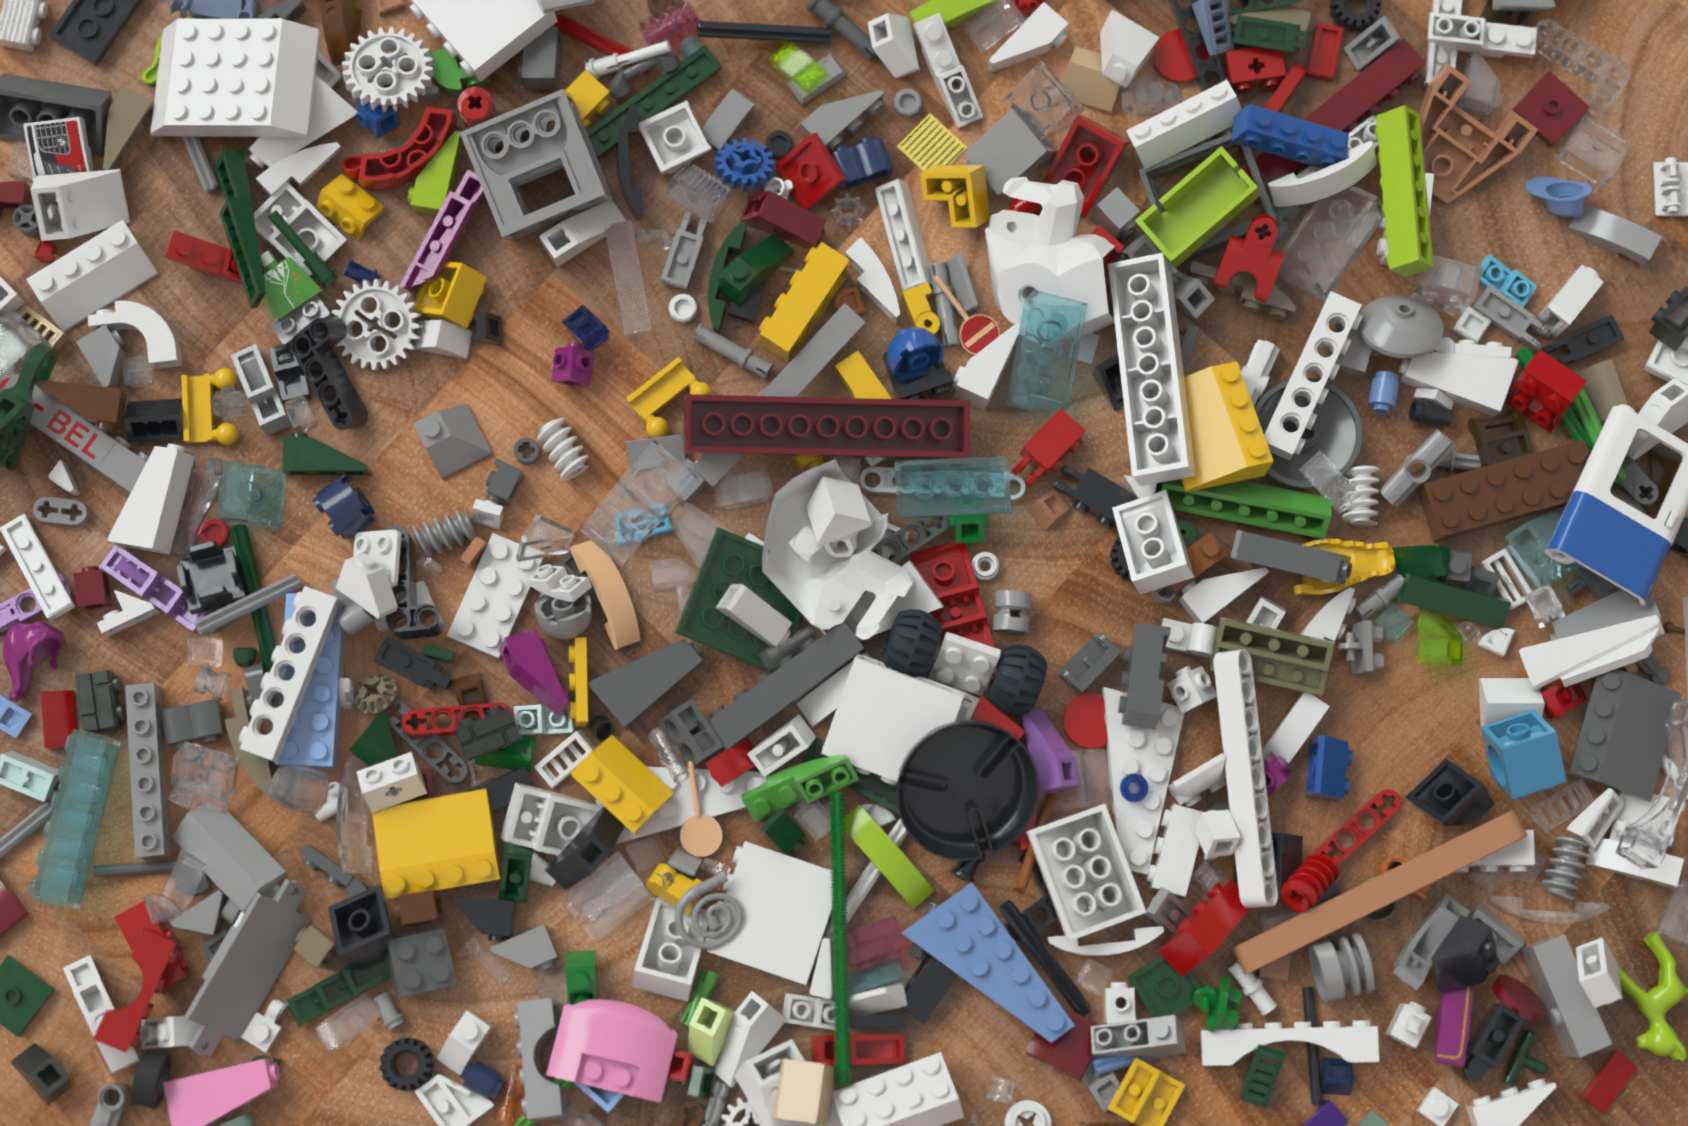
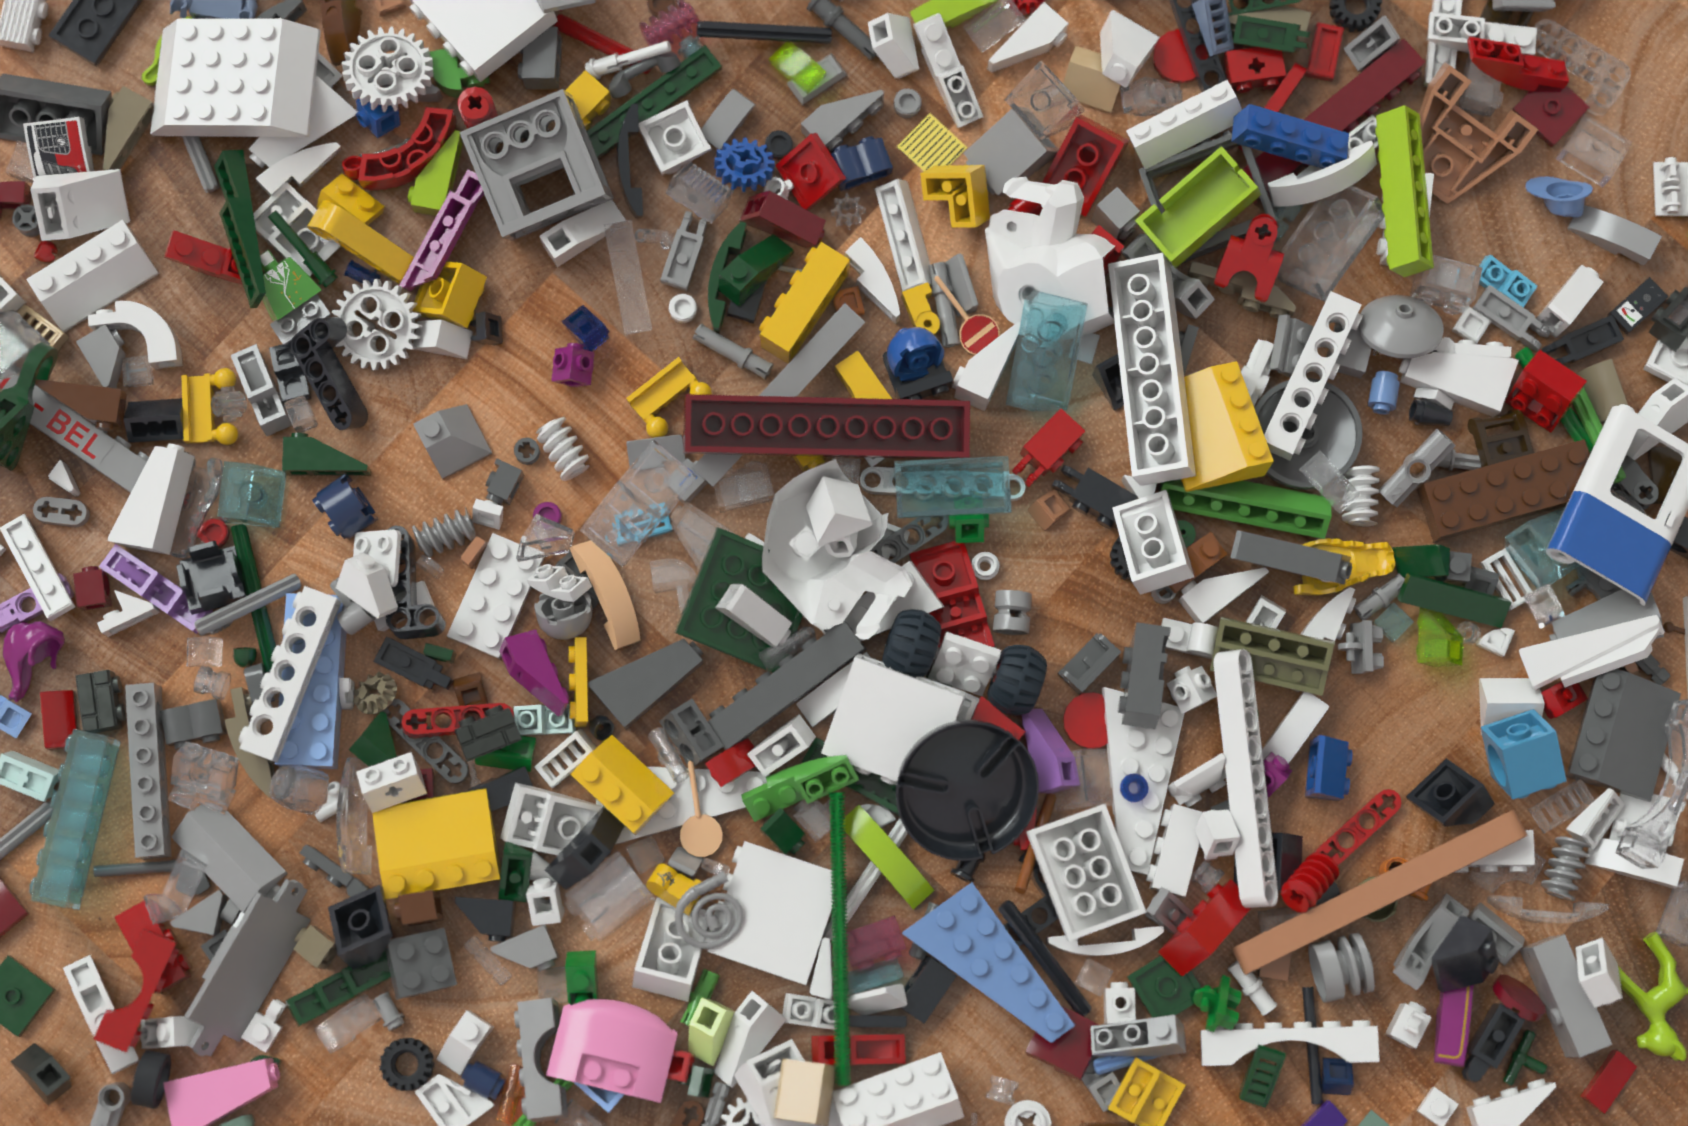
none -> yellow beam [307,203,414,285]
none -> white brick [526,878,565,926]
none -> magenta tile [533,502,562,531]
none -> light grey plate [1270,315,1314,378]
none -> red slope [1467,37,1569,92]
none -> black tile [1608,277,1669,335]

